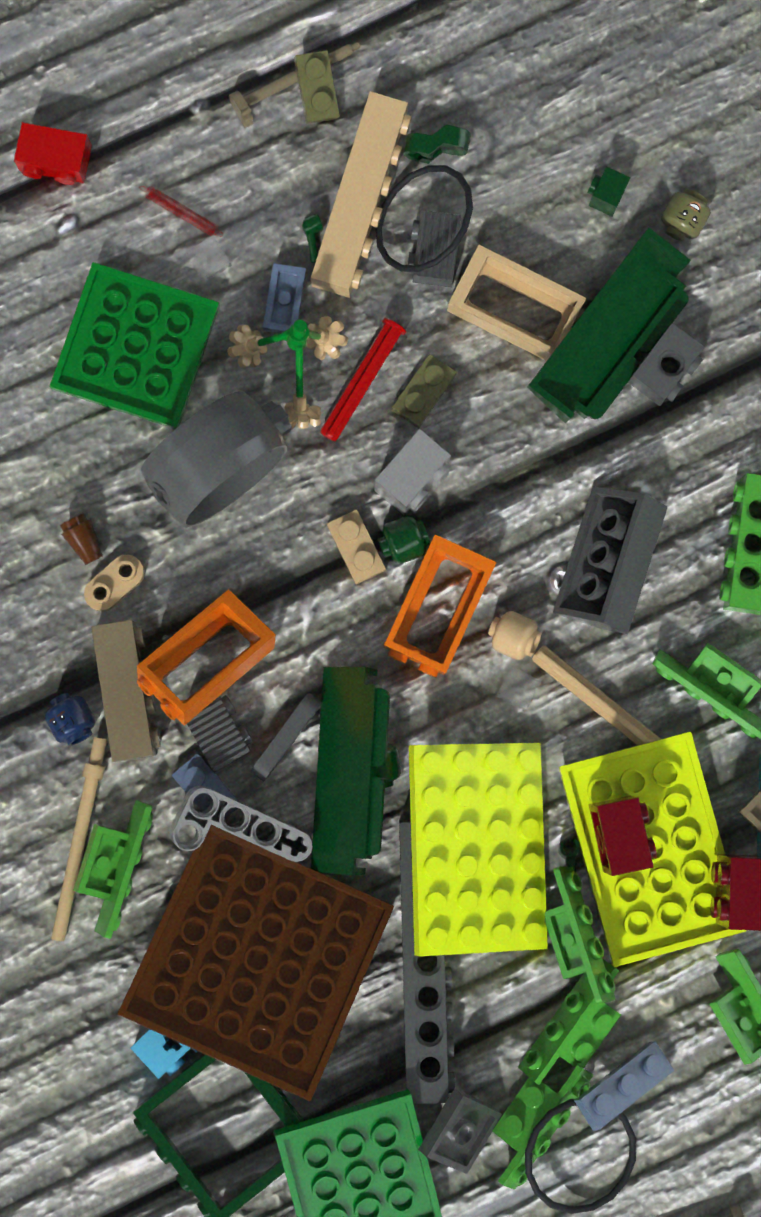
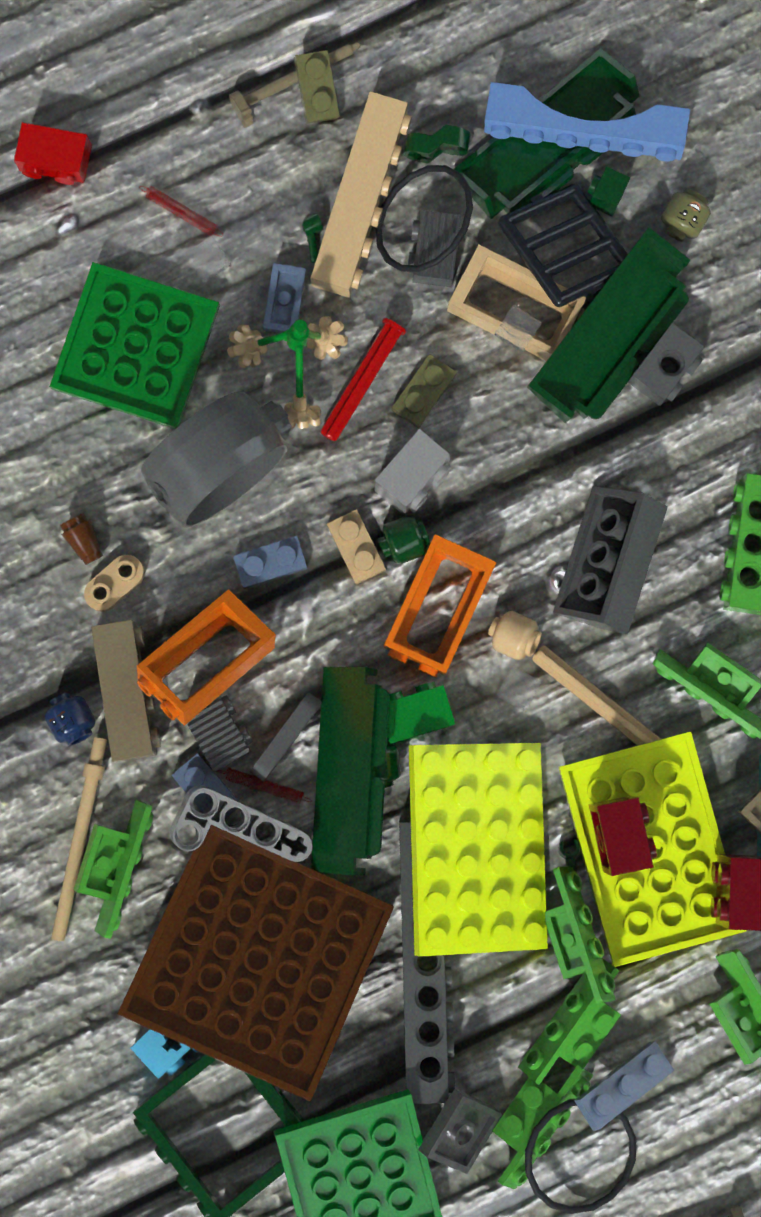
none -> red piece [217,767,312,804]
none -> sand blue plate [233,536,308,589]
none -> green brick [388,681,455,744]
none -> dark green slope [454,48,640,219]
none -> medium blue arch [484,82,690,162]
none -> clear tile [495,305,542,353]
none -> black bar [498,184,628,307]

